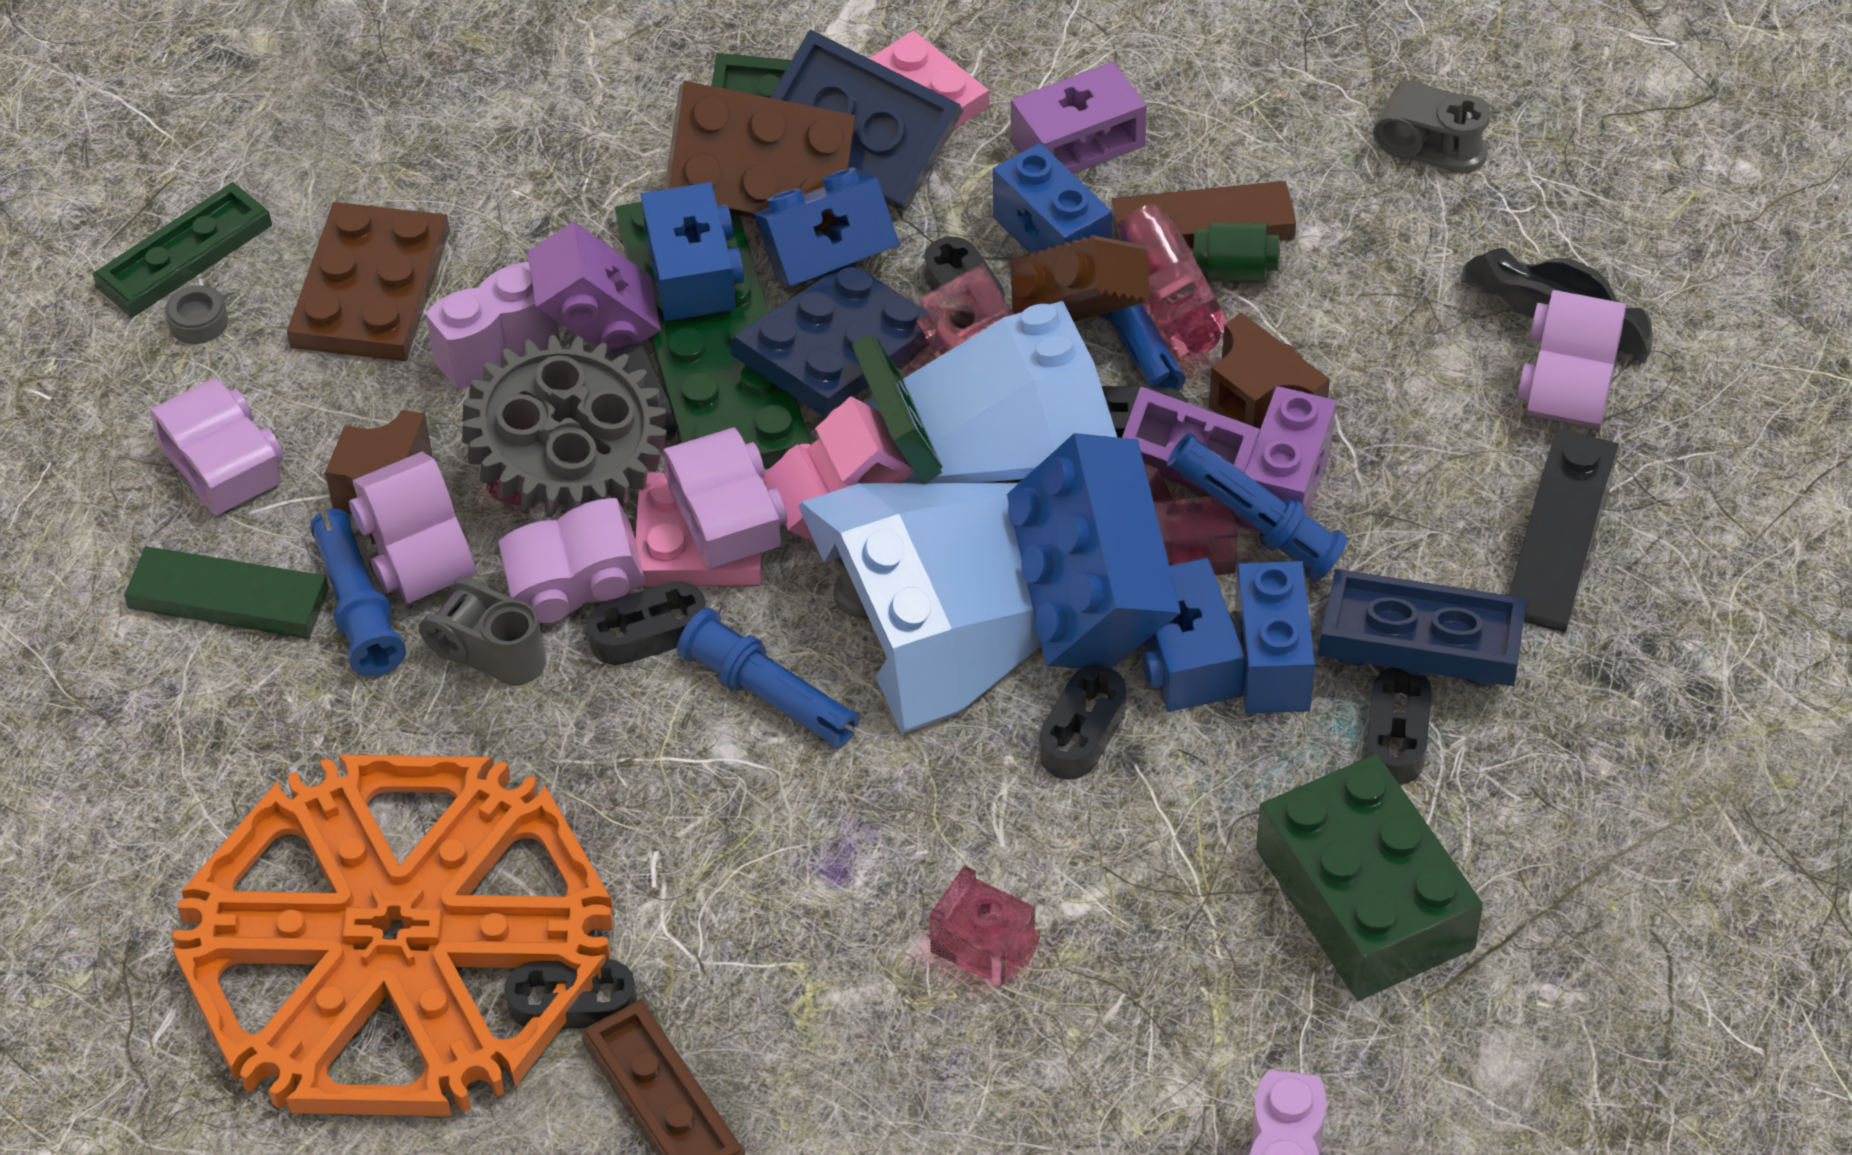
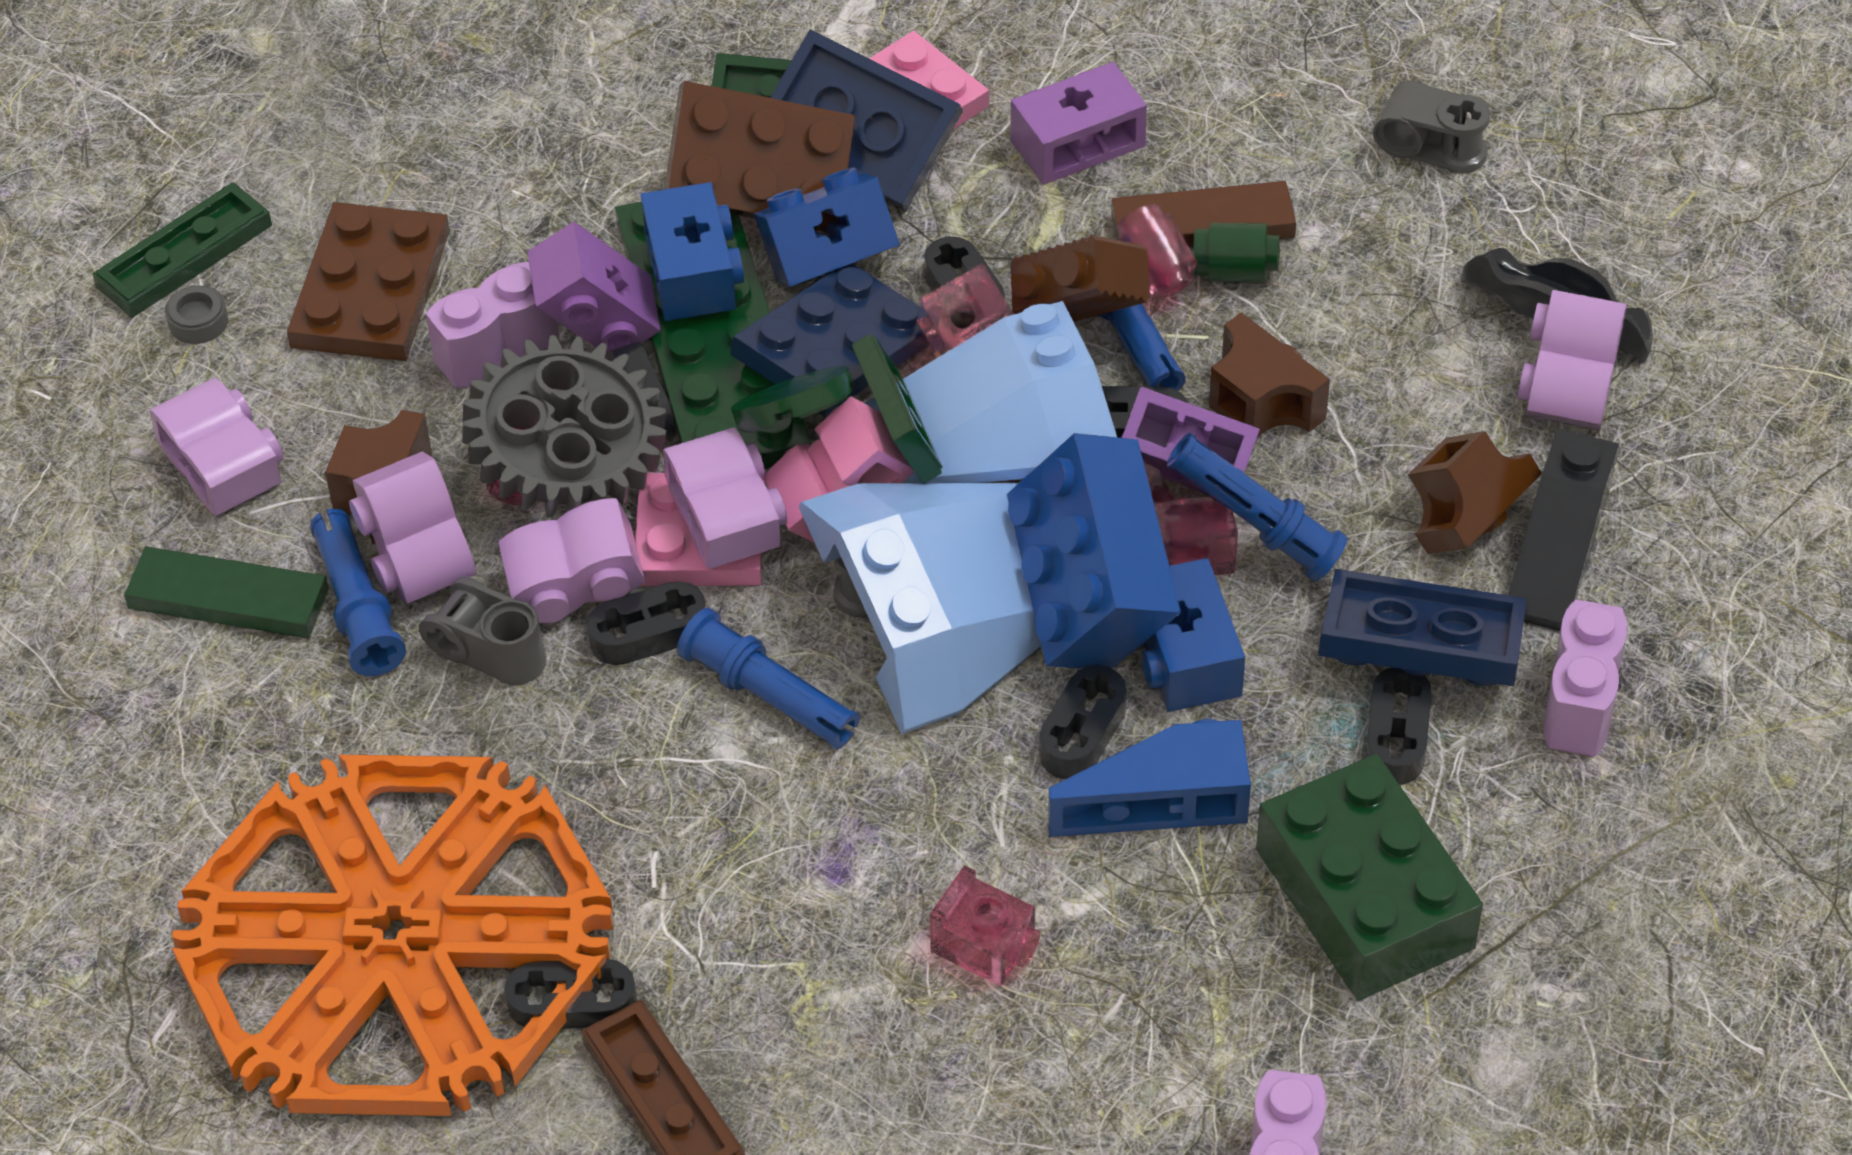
blue brick [993,143,1112,253] -> none
clear pink brick [1147,253,1229,357] -> none
blue brick [1235,561,1315,714] -> none
medium lavender brick [1239,386,1337,530] -> none
none -> dark green tile [731,366,855,433]
none -> blue slope [1048,719,1251,837]
none -> reddish brown brick [1408,431,1542,554]
none -> lavender brick [1543,599,1627,757]

